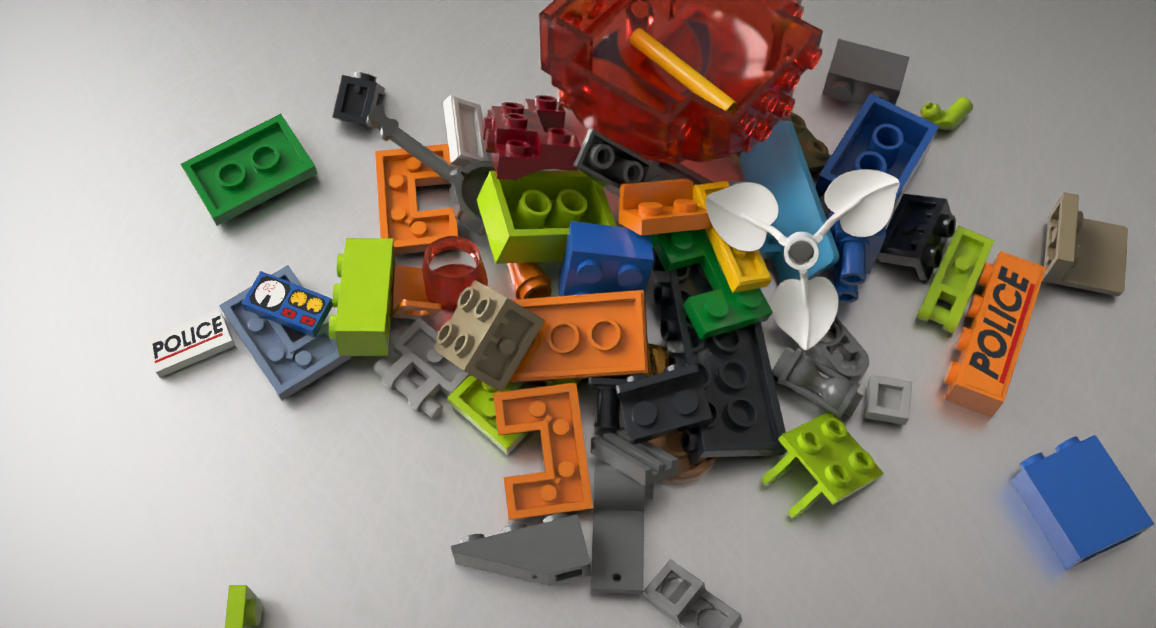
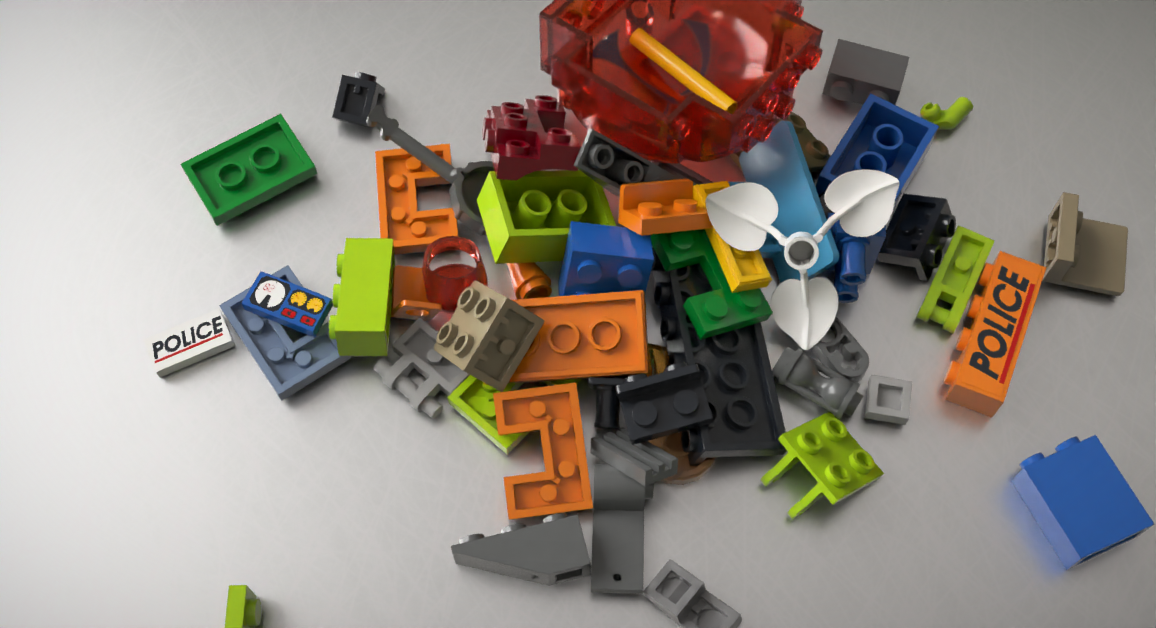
white tile [443,95,488,168] -> none

